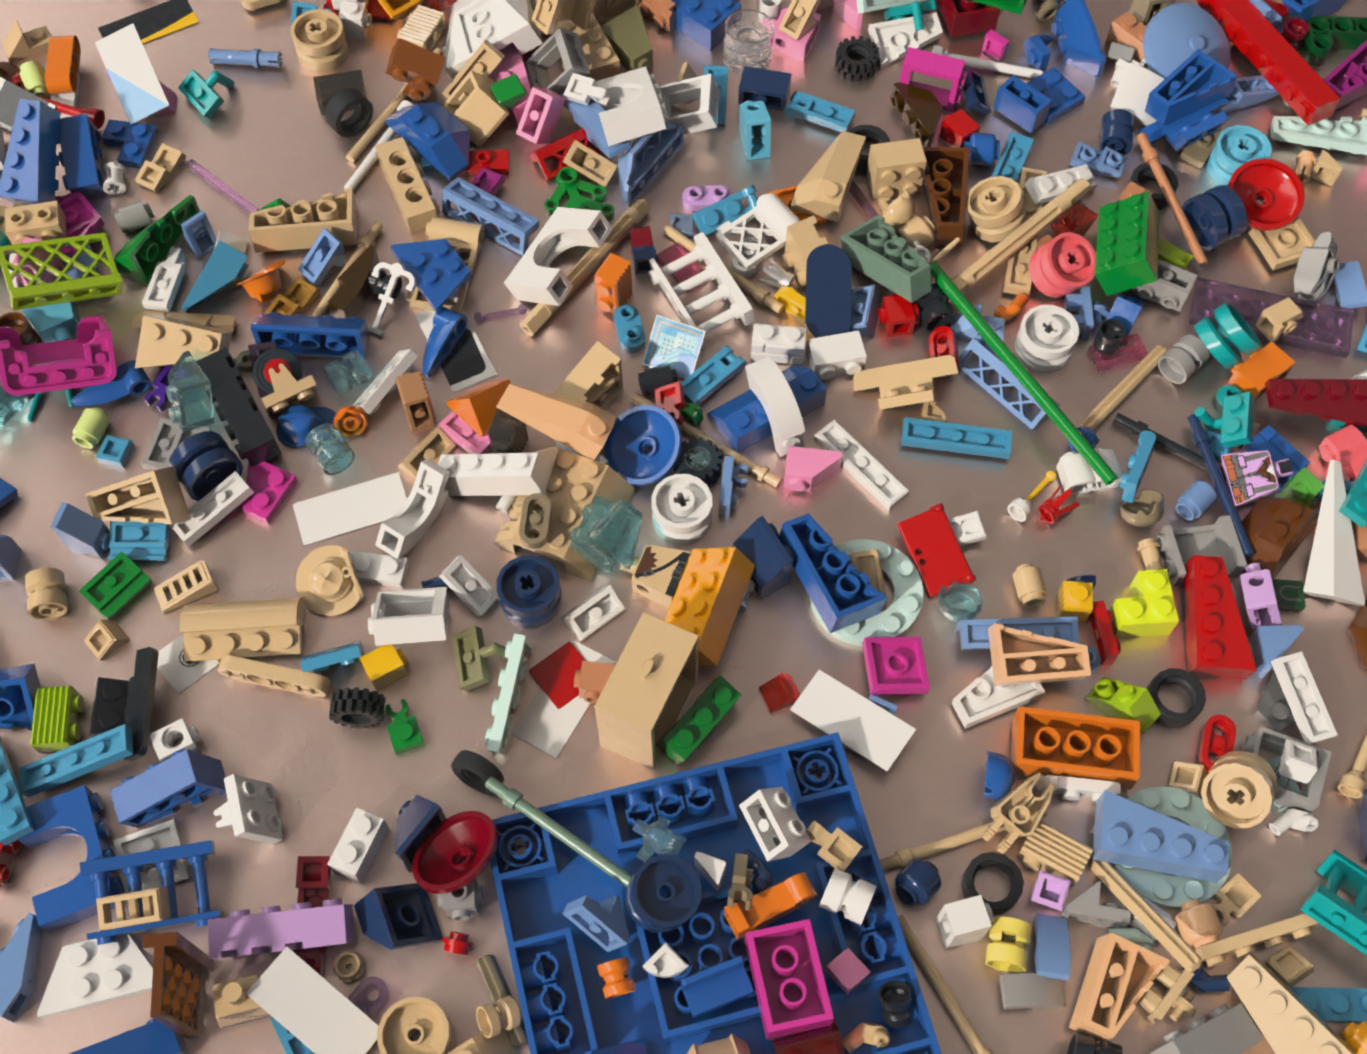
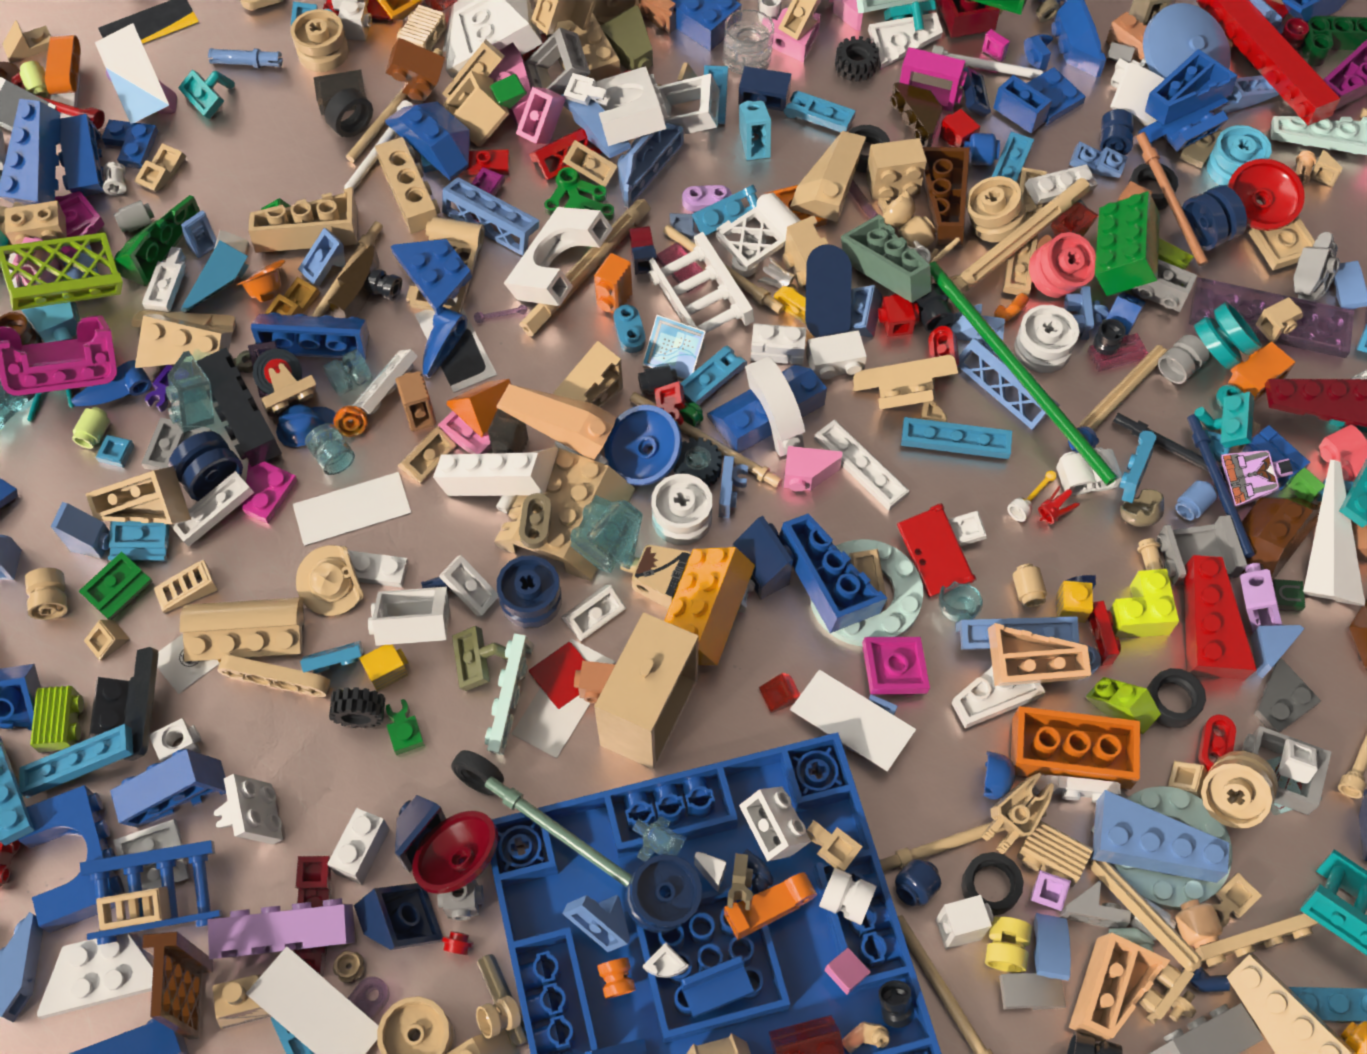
clear purple bar [187,159,260,214] -> none
white piece [367,262,416,336] -> none
white arch [375,459,450,559] -> none
green arch [656,675,742,765] -> none
dark pink brick [744,919,834,1040] -> none
tan tile [1266,944,1314,988] -> none
white arm [1269,809,1319,836] -> none
white plate [1271,651,1338,744] -> none

